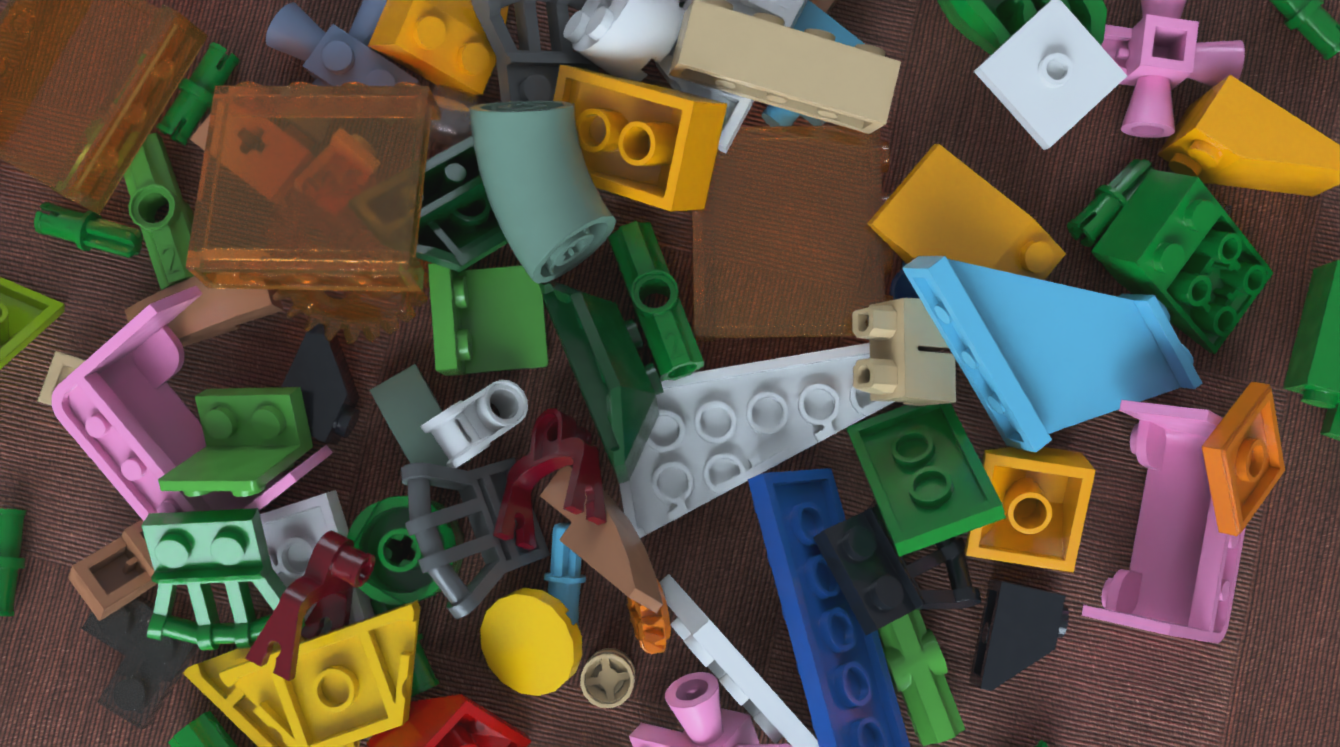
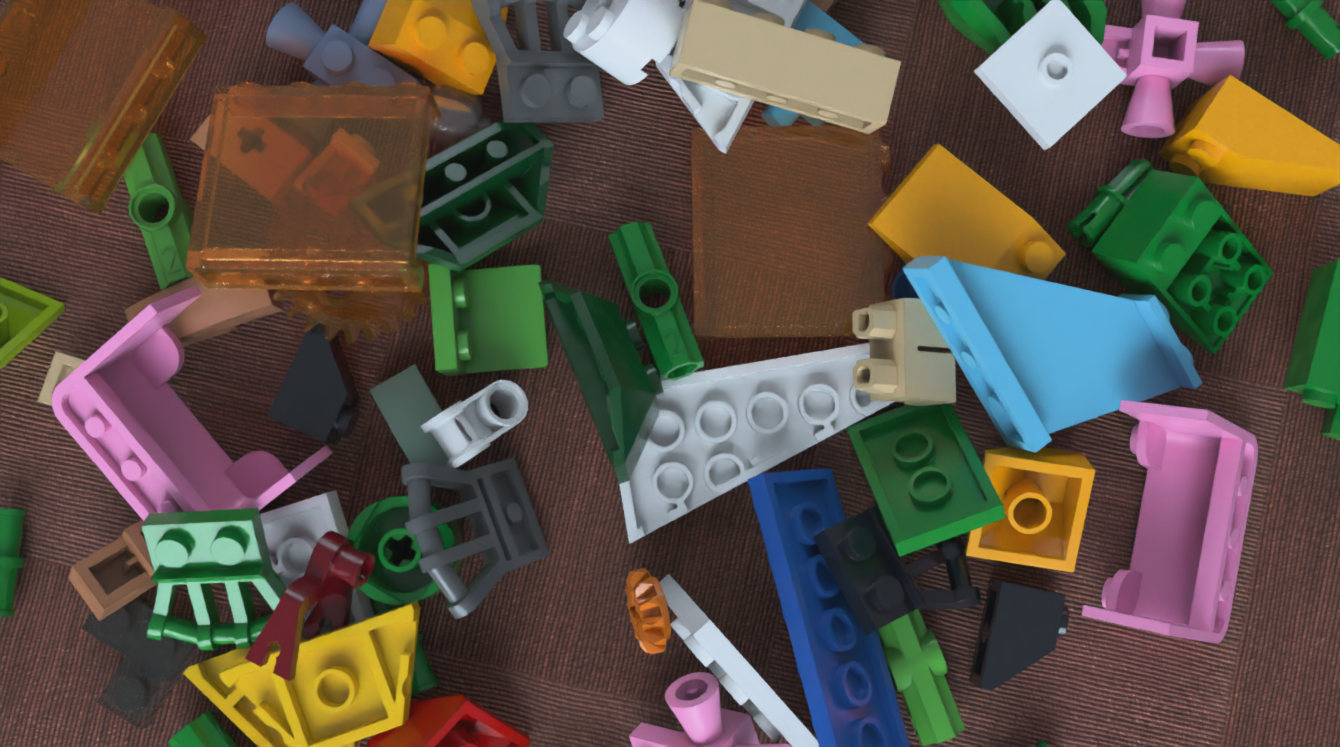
green axle [34,202,143,258] -> none
green pin [155,42,240,146] -> none
bright green bracket [158,387,313,497] -> none
sand green brick [469,100,616,284] -> none
yellow tile [480,588,583,696] -> none
dark red piece [493,408,607,551] -> none
nougat slope [540,465,663,613] -> none
medium azure axle [544,523,586,627] -> none
light orange slope [553,65,727,212] -> none
tan wheel [580,648,635,708] -> none
orange plate [1202,382,1285,536] -> none

